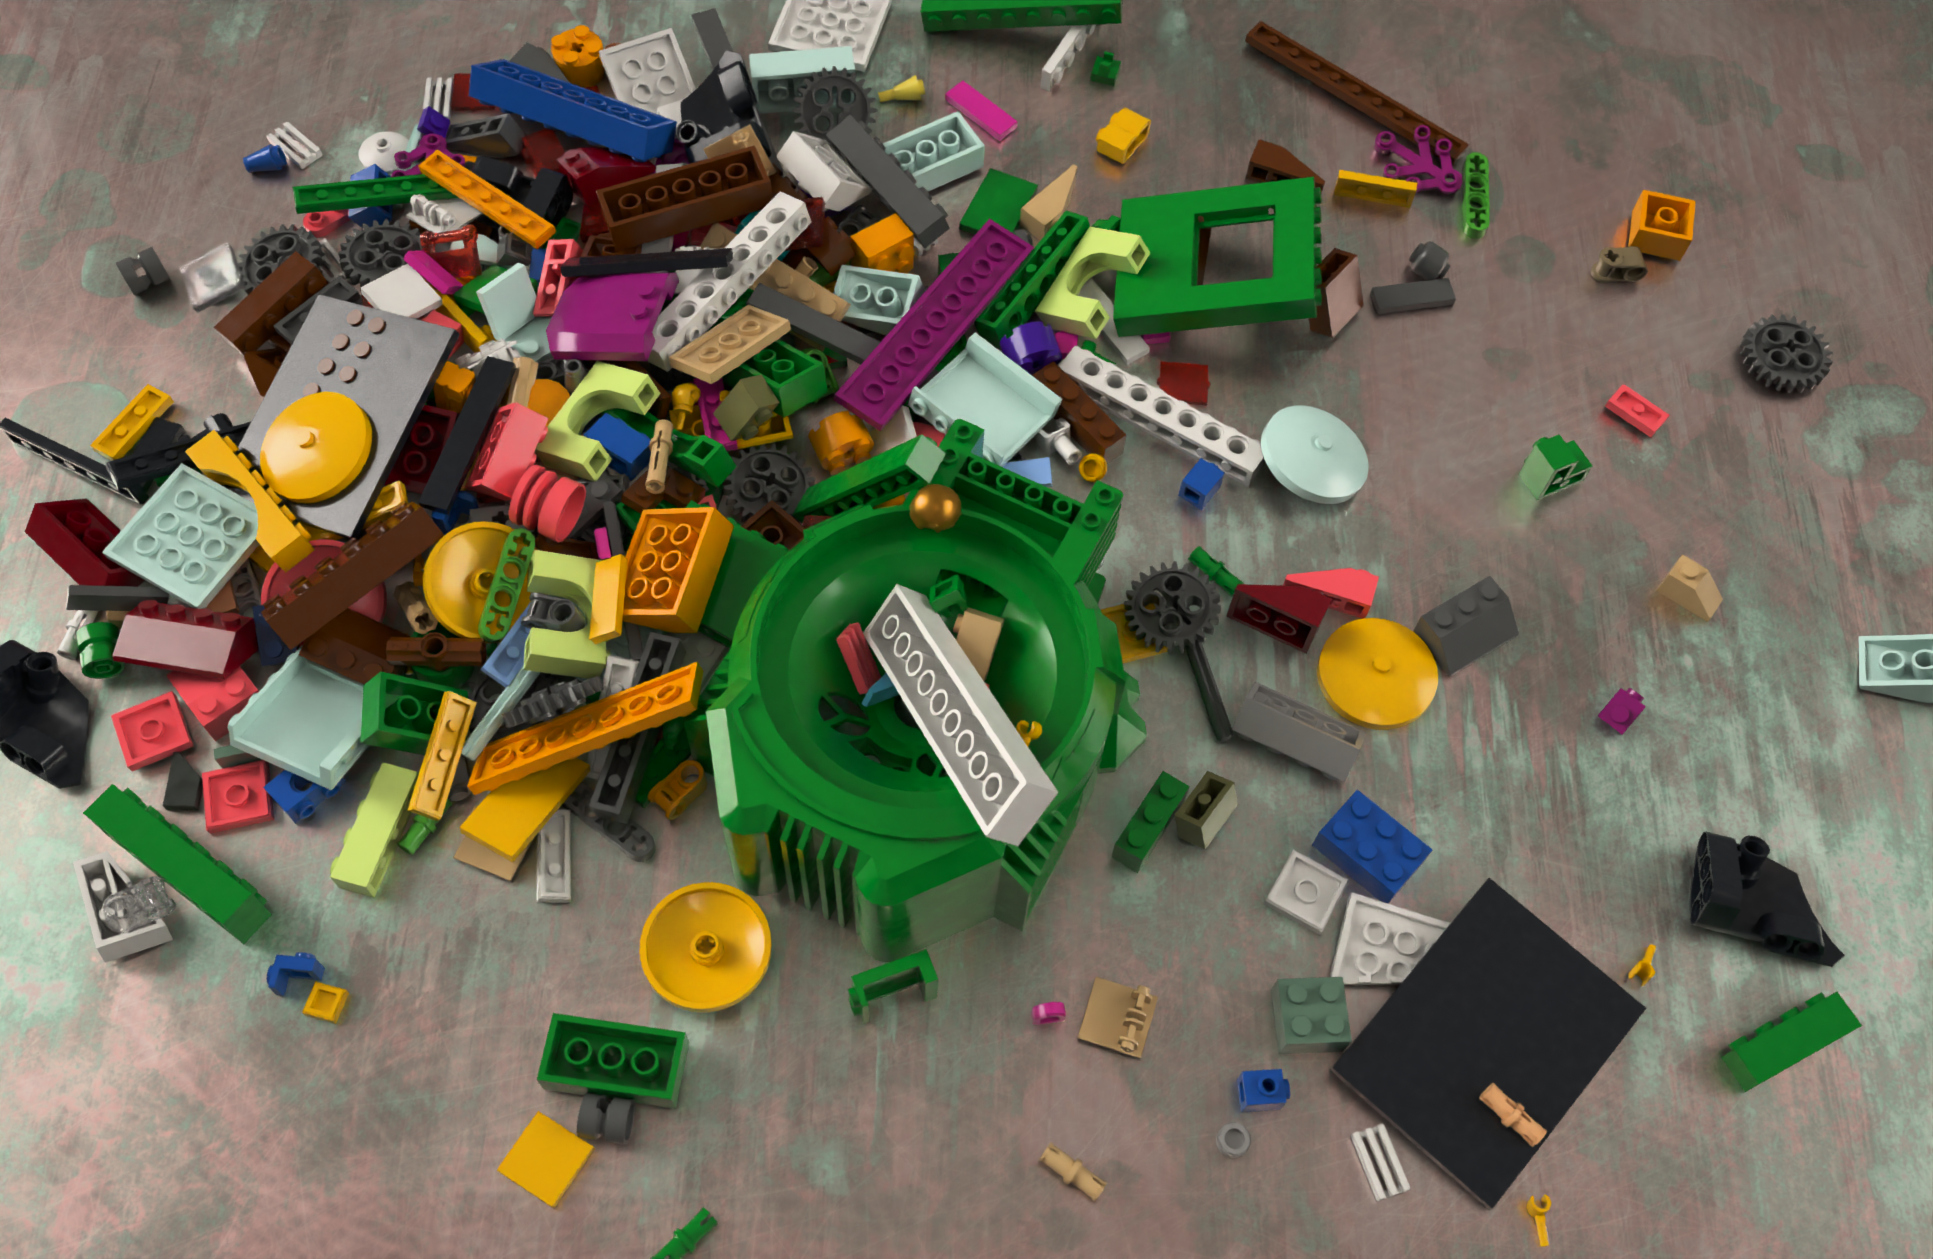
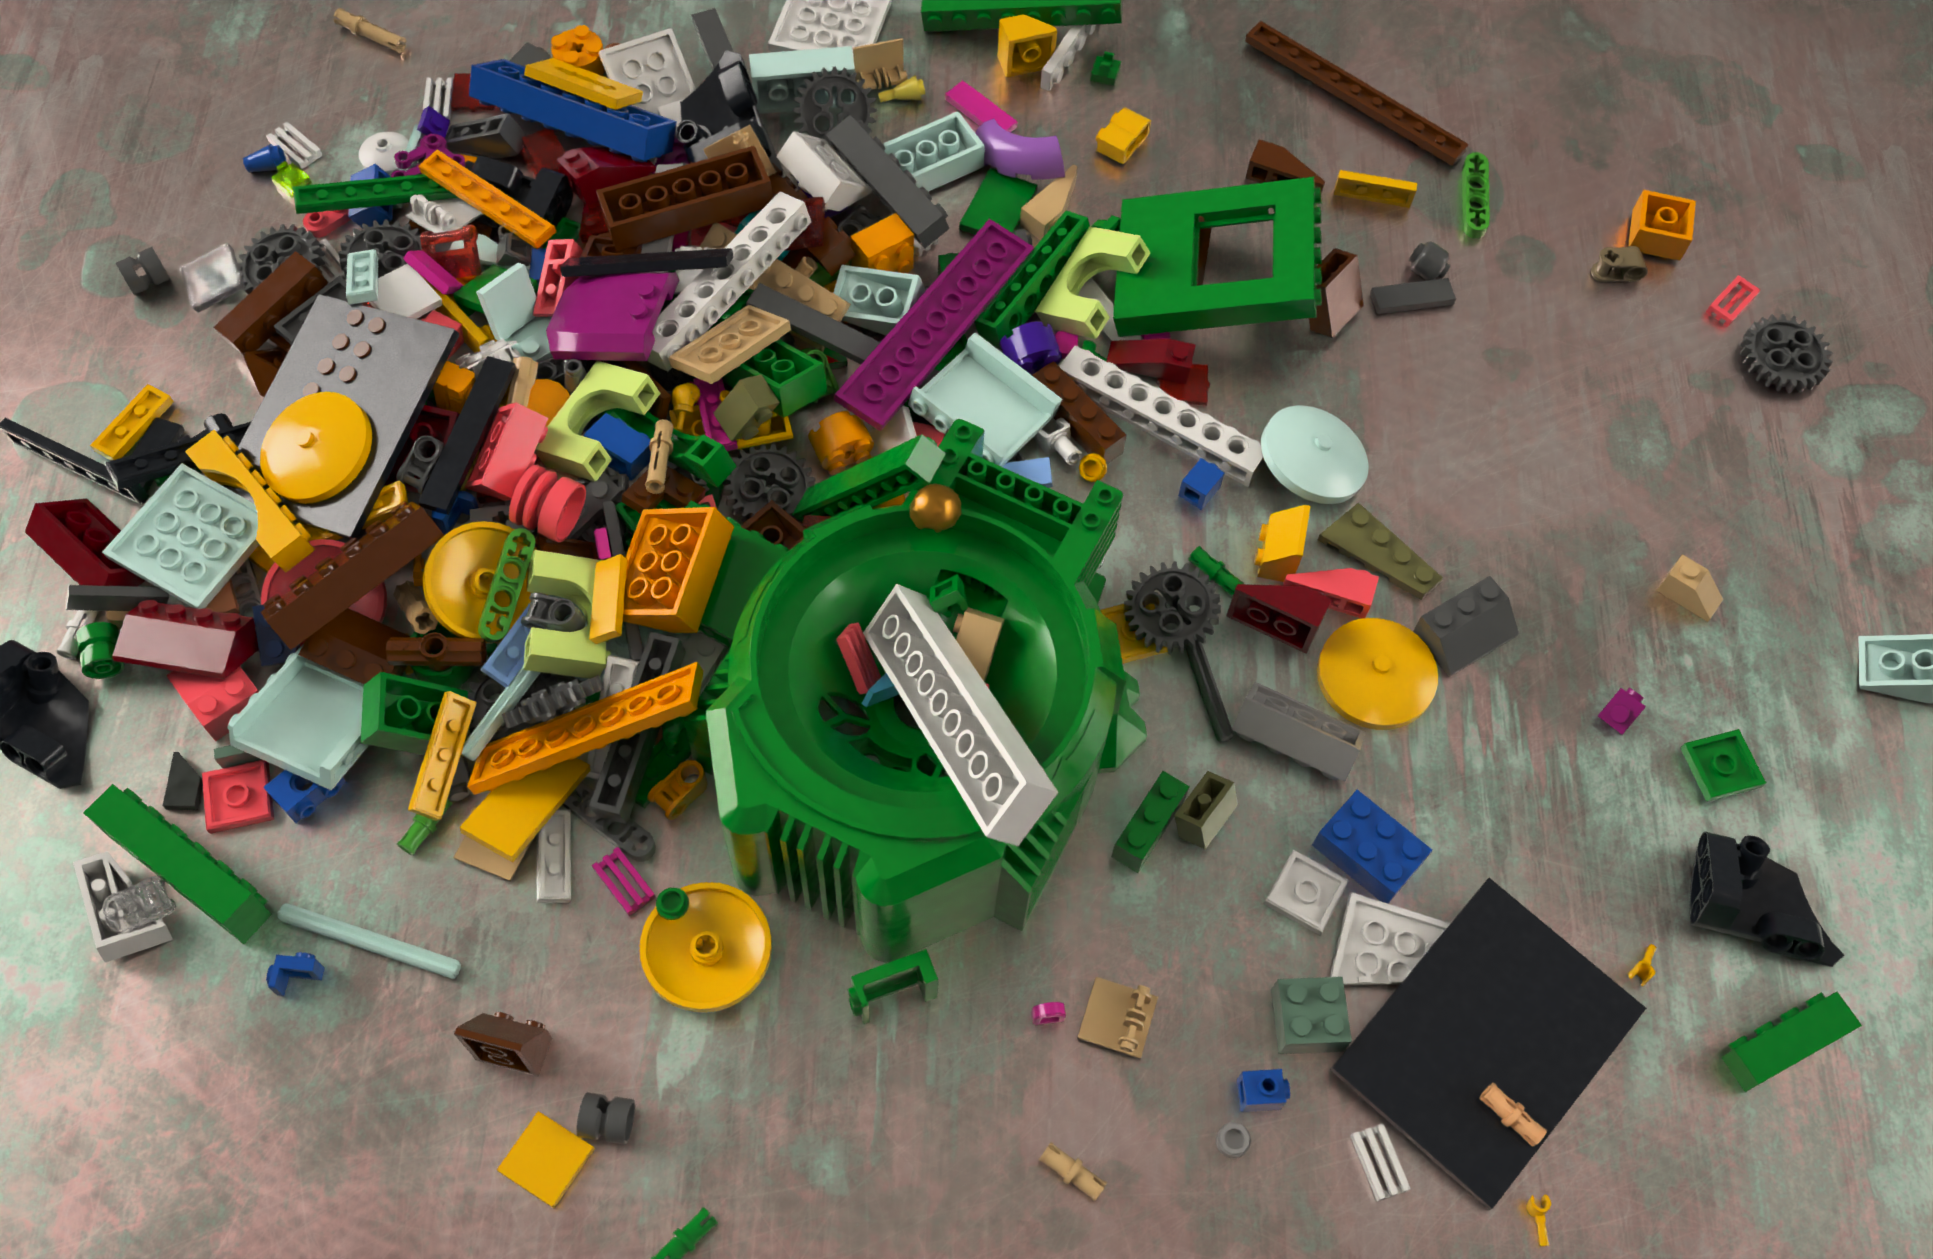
coral plate [111,691,194,771] -> none
yellow tile [302,981,349,1024] -> none
yellowish green brick [330,762,419,898] -> none
green brick [536,1013,690,1109] -> none
yellow hand [1016,720,1042,746] -> none
magenta plant [1375,125,1463,195] -> none
green brick [1519,434,1593,500] -> none
coral plate [1605,384,1670,438] -> none
none -> clear neon green tile [271,161,312,198]
none -> light aqua axle [277,903,461,979]
none -> tan pin [333,8,406,53]
none -> light aqua tile [346,249,378,305]
none -> dark grey piece [396,435,445,495]
none -> reddish brown slope [454,1012,552,1077]
none -> yellow piece [524,58,643,110]
none -> dark pink tile [592,847,656,917]
none -> green plate [656,887,689,920]
none -> tan hinge [853,38,908,90]
none -> medium lavender brick [975,118,1065,180]
none -> yellow slope [997,14,1057,78]
none -> dark red slope [1106,339,1196,384]
none -> yellow slope [1254,505,1311,582]
none -> olive wing [1318,502,1443,600]
none -> green plate [1680,729,1766,802]
none -> coral tile [1706,275,1760,327]

